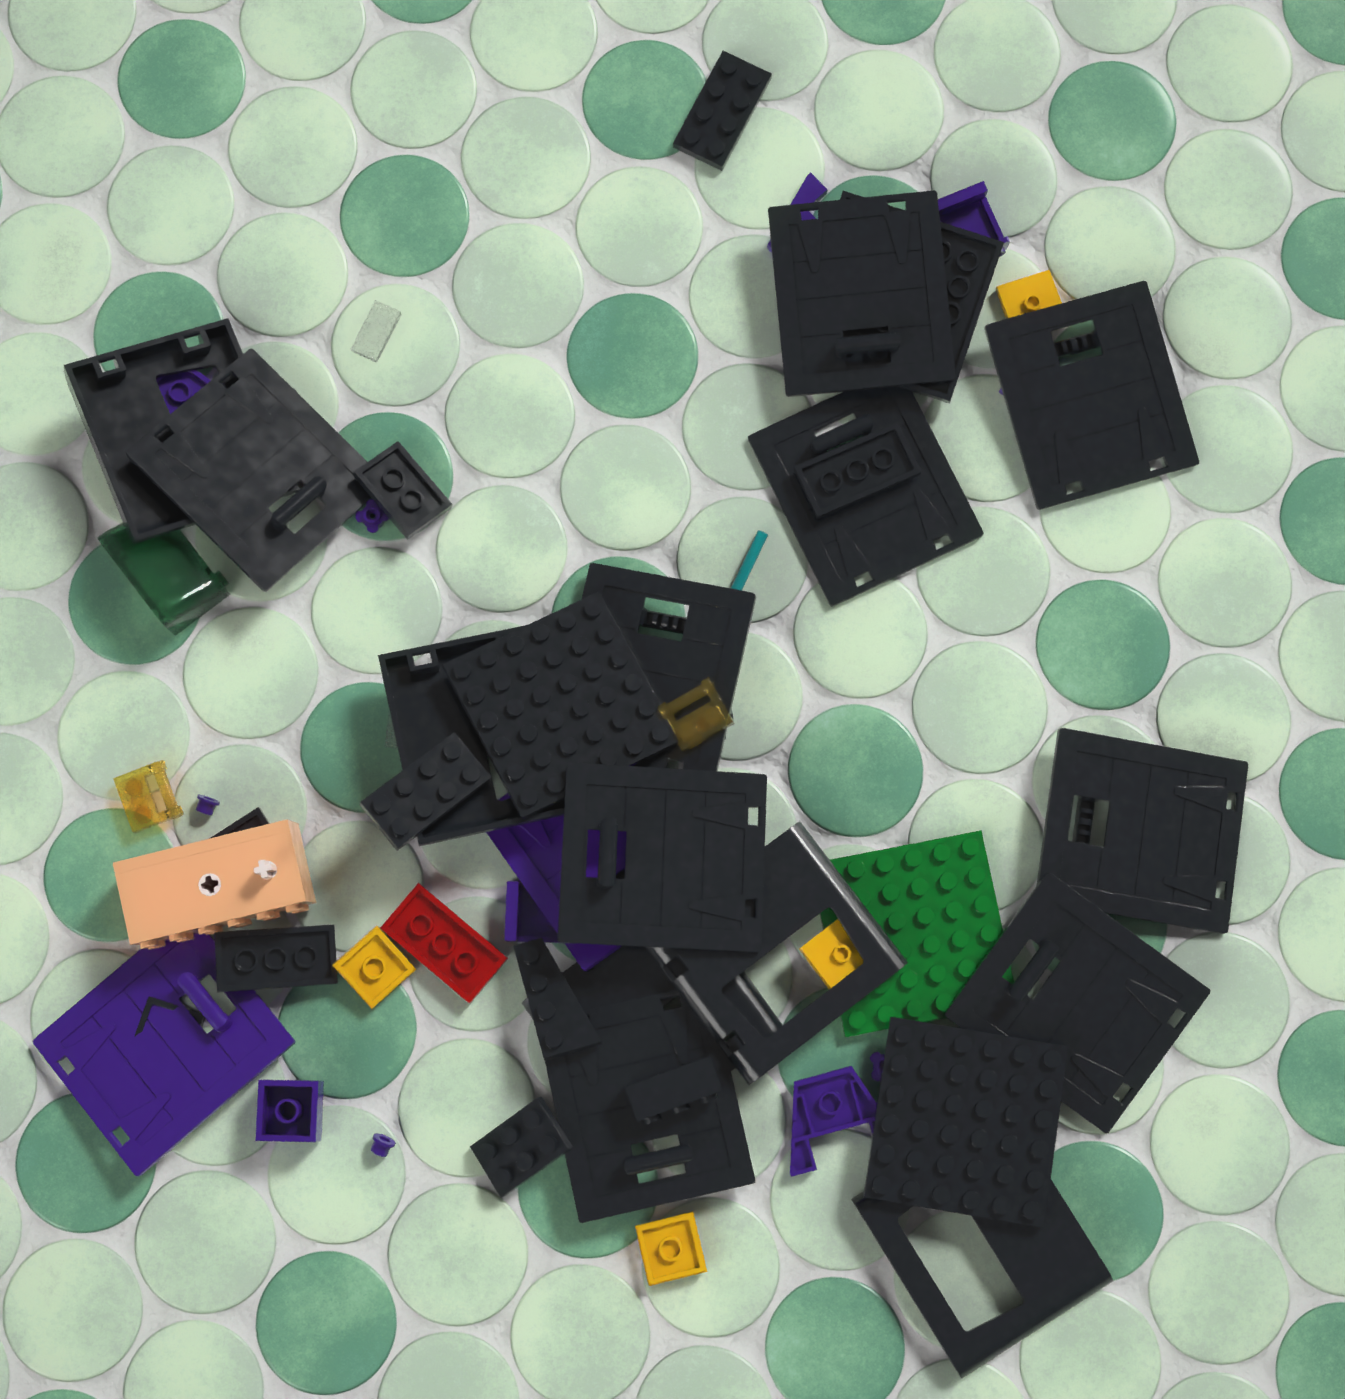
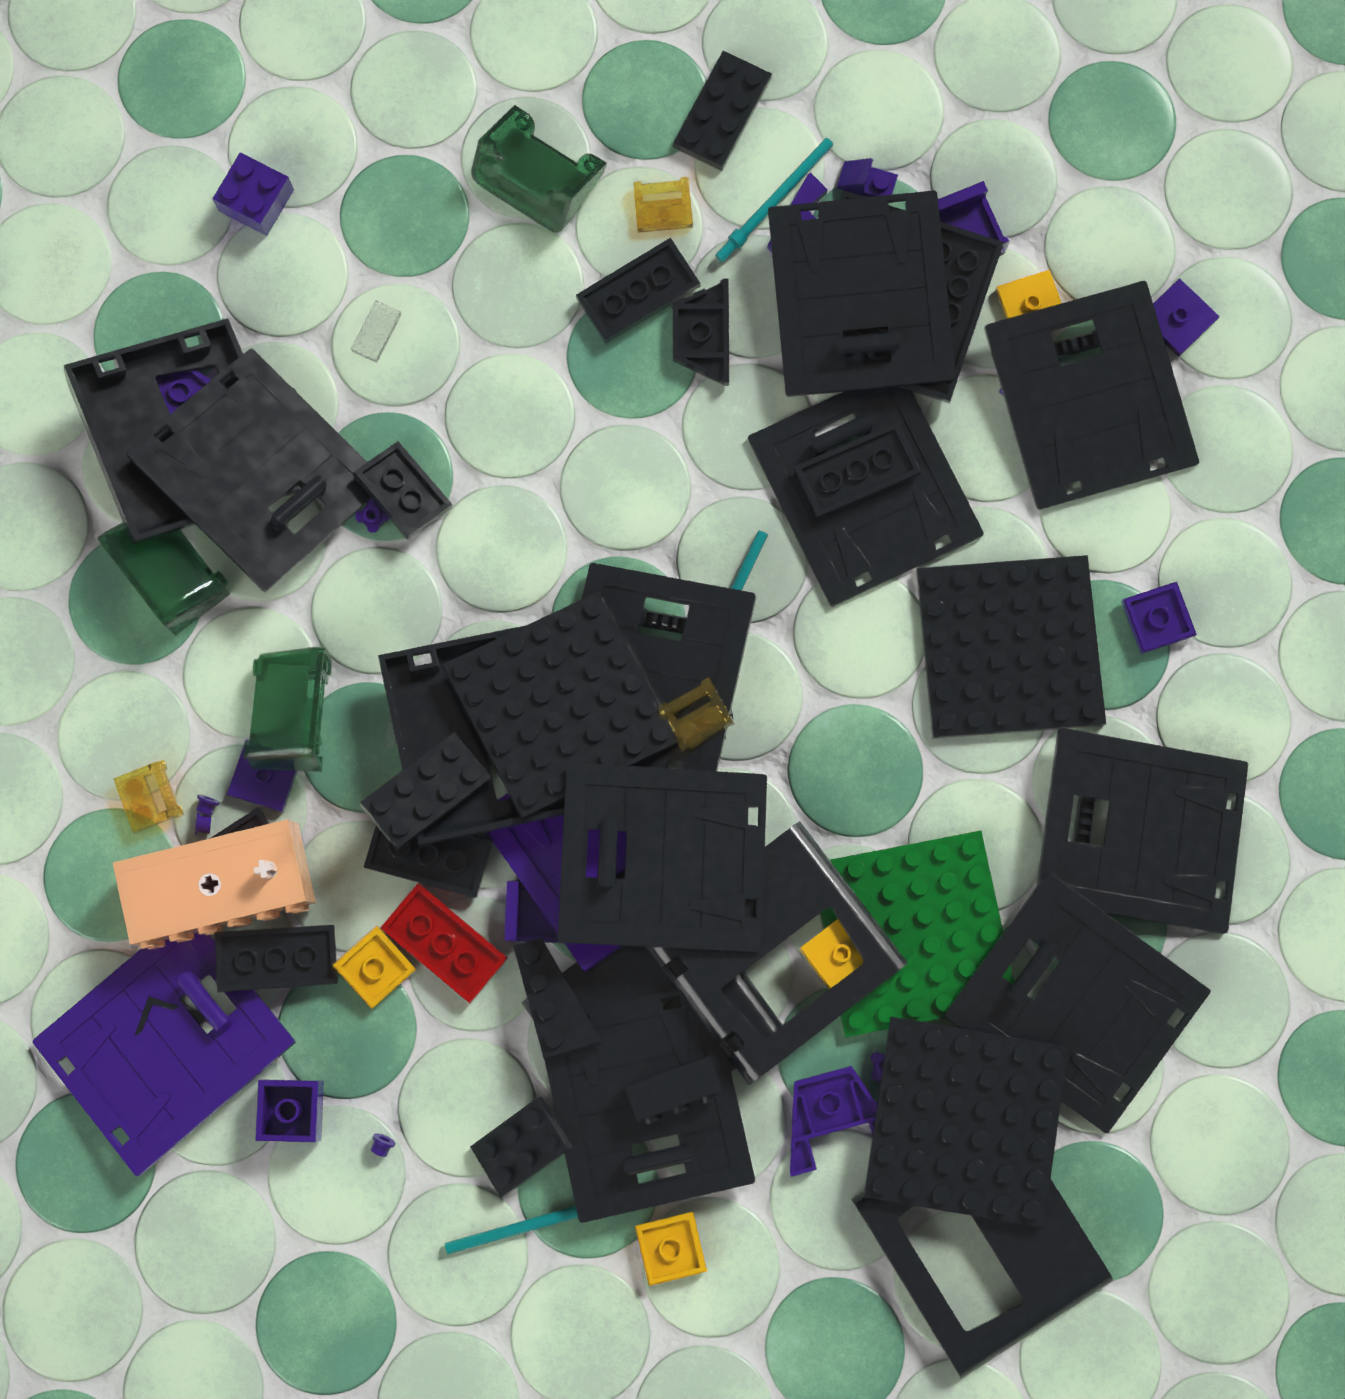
none -> dark purple piece [195,812,212,836]
none -> dark purple brick [212,152,294,236]
none -> dark purple plate [227,740,302,813]
none -> clear green windscreen [243,646,333,772]
none -> black plate [364,825,493,898]
none -> teal bar [445,1206,578,1255]
none -> clear green windscreen [471,105,607,233]
none -> black plate [576,237,700,344]
none -> clear yellow plate [633,177,693,233]
none -> black wing [673,278,729,386]
none -> teal bar [715,138,833,263]
none -> dark purple slope [836,158,898,204]
none -> black plate [916,555,1106,739]
none -> dark purple plate [1121,582,1197,654]
none -> dark purple plate [1153,278,1220,357]

